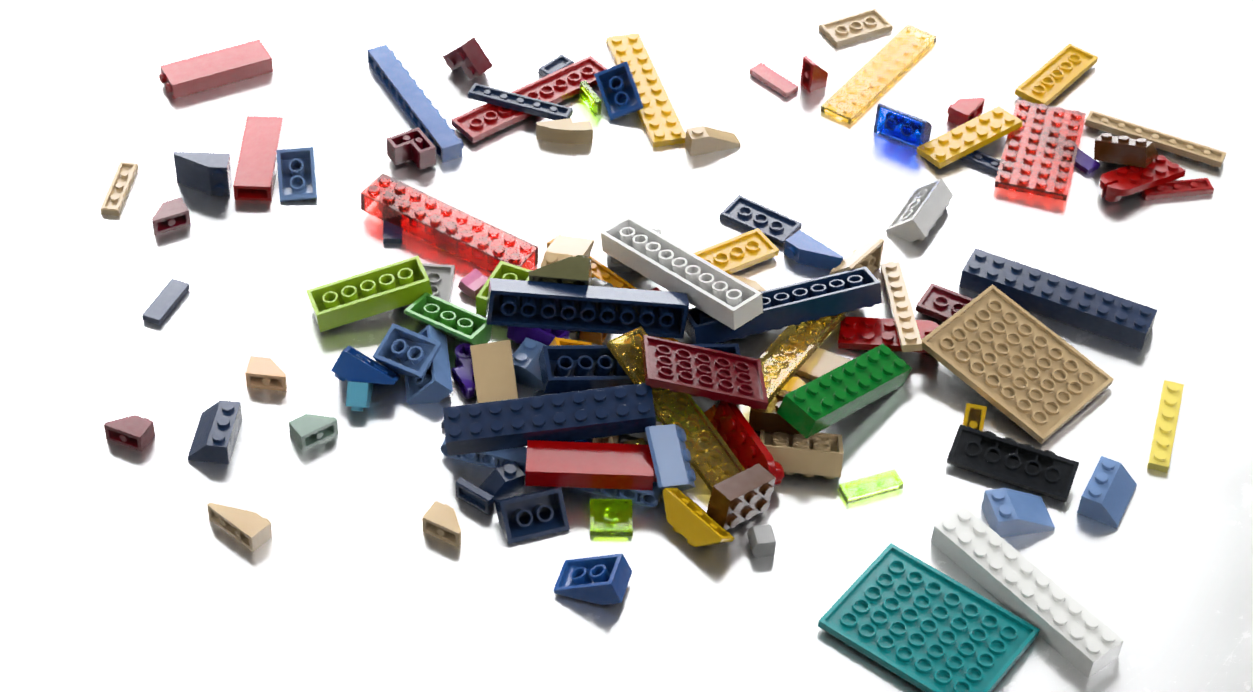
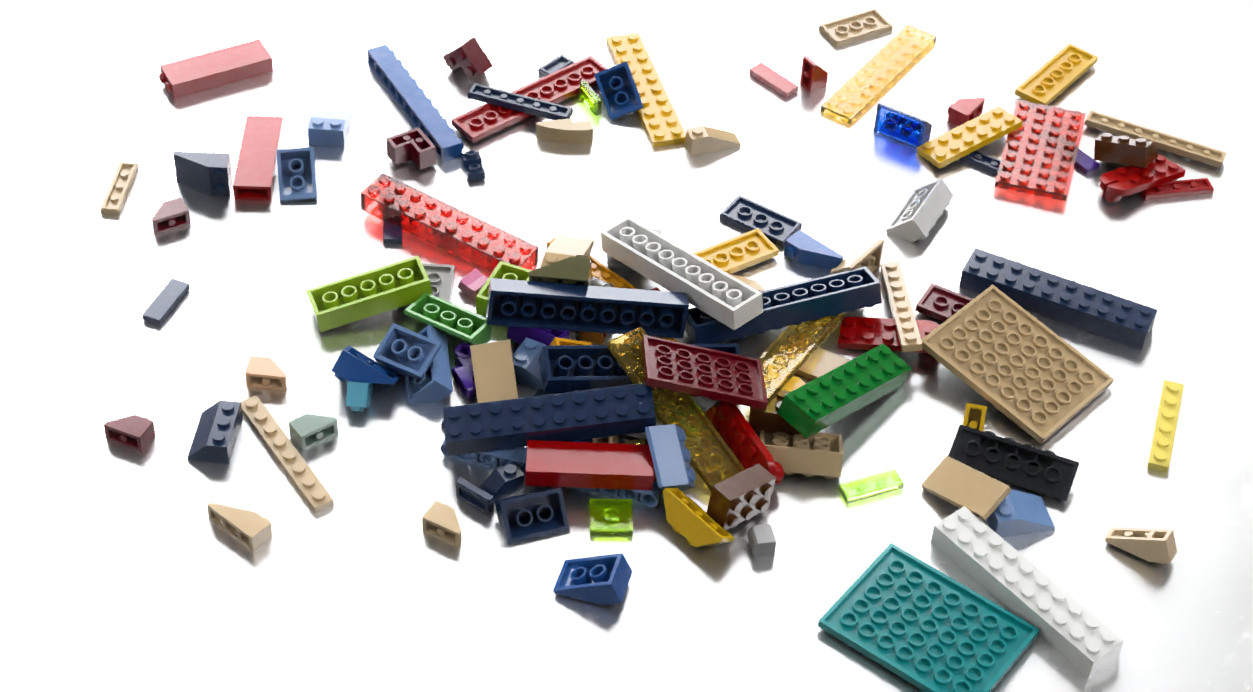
medium blue slope [1077,456,1137,528] -> none
none -> tan plate [241,395,334,513]
none -> slope [307,109,353,148]
none -> dark blue slope [461,150,486,181]
none -> tan tile [921,456,1011,521]
none -> tan slope [1105,527,1177,564]

